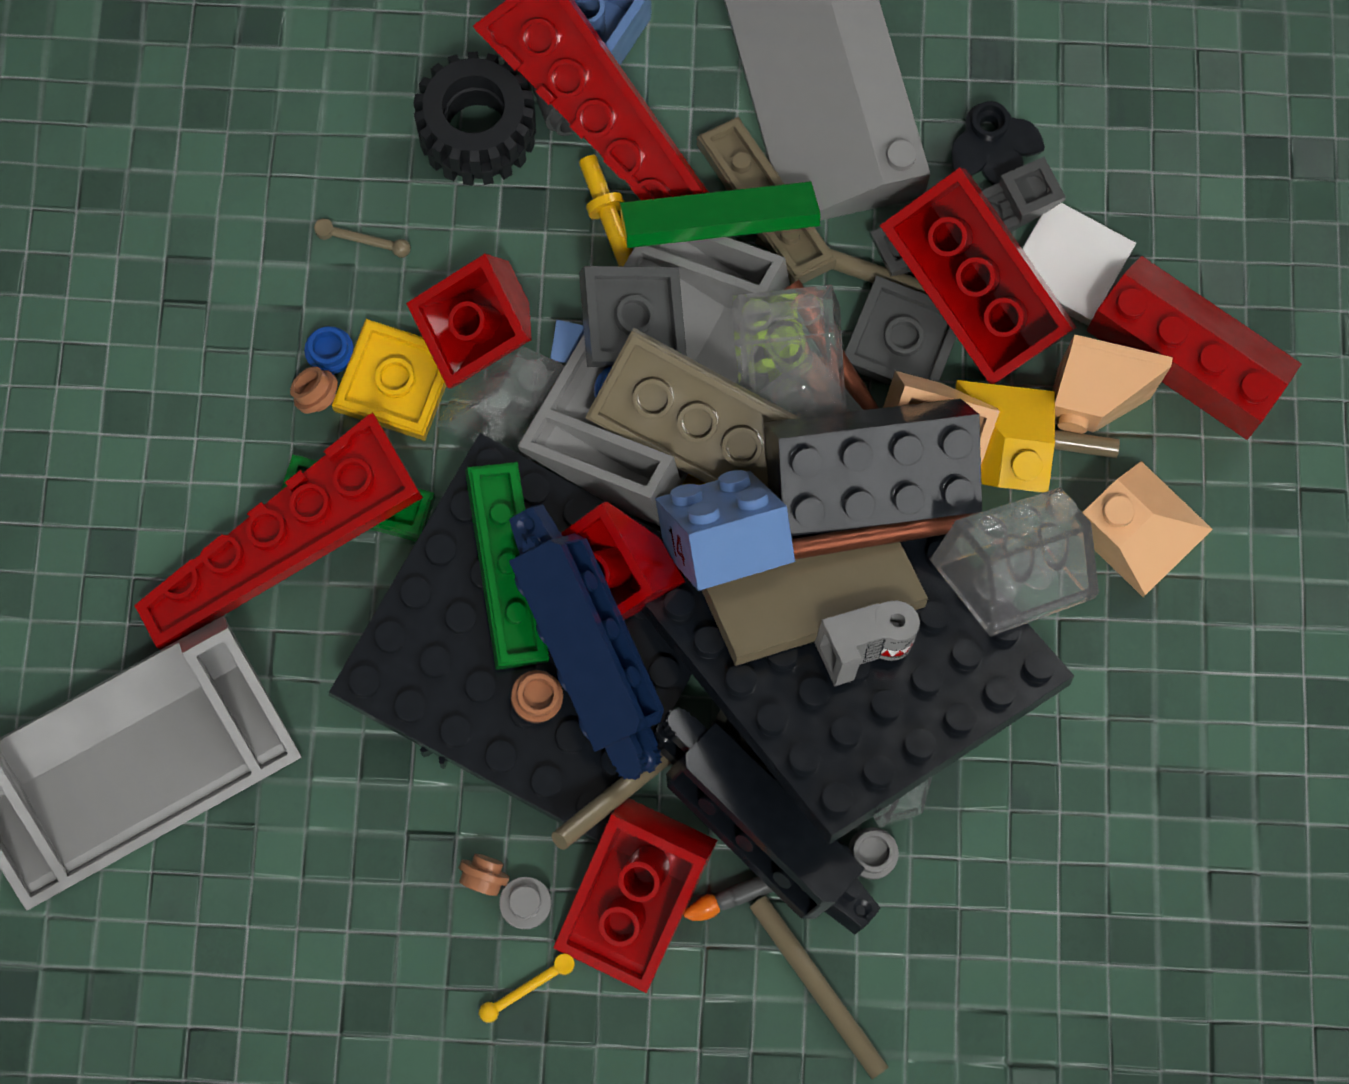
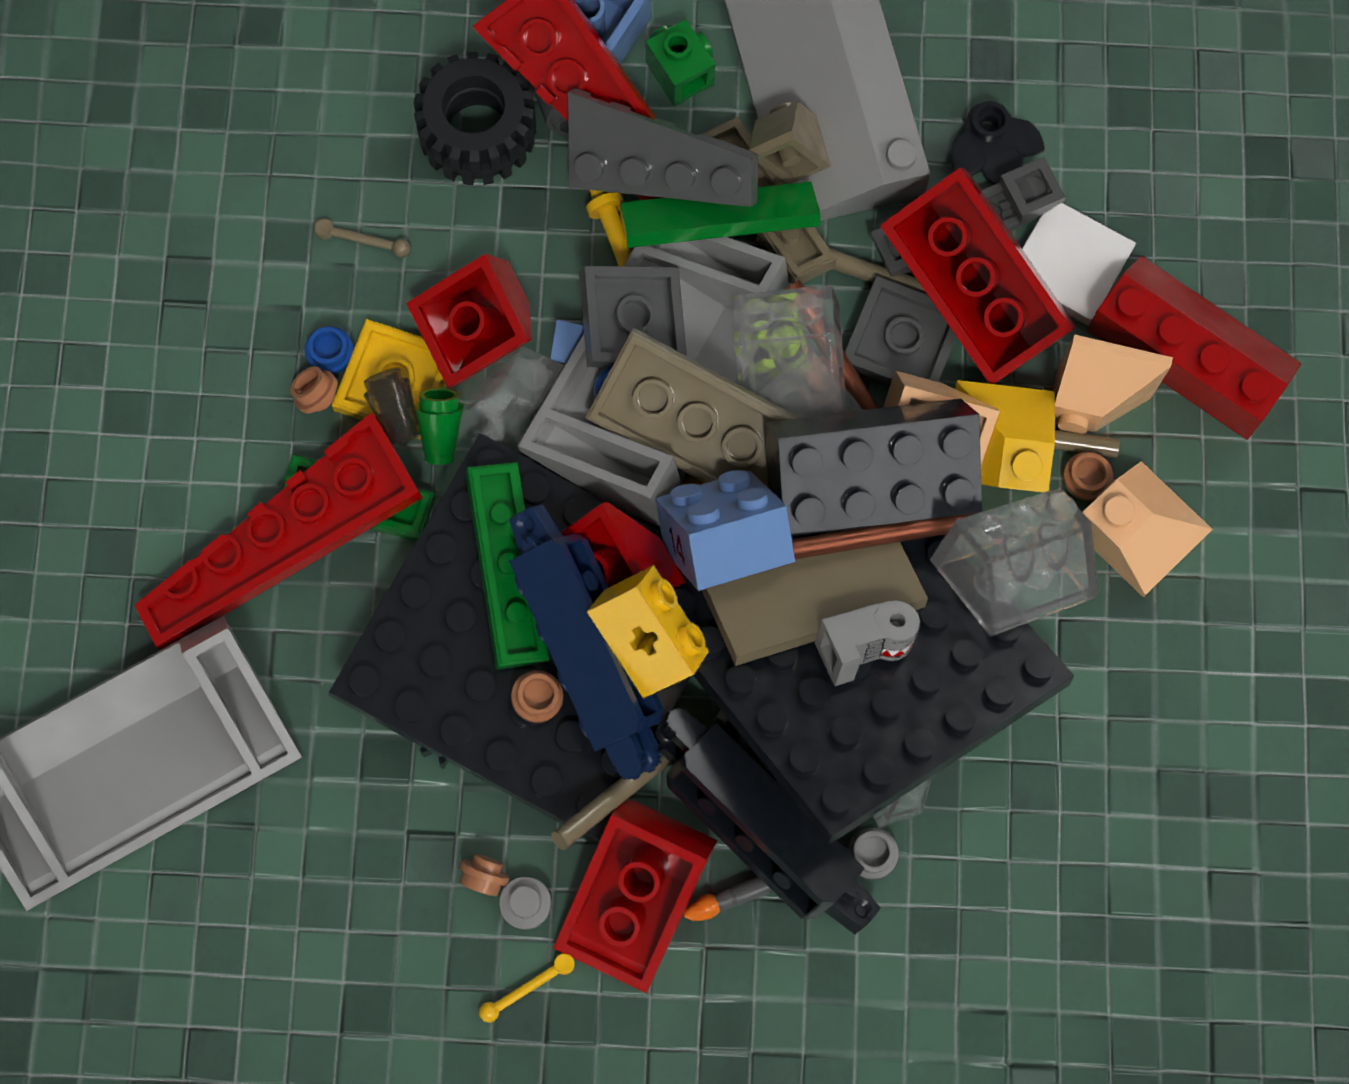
dark tan bar [749,895,889,1079] -> none
none -> clear smoke cone [363,368,420,445]
none -> green cone [414,388,464,465]
none -> dark grey wing [568,88,758,207]
none -> yellow brick [587,565,709,698]
none -> green brick [645,19,715,107]
none -> dark tan slope [749,101,831,184]
none -> nougat plate [1063,452,1113,501]

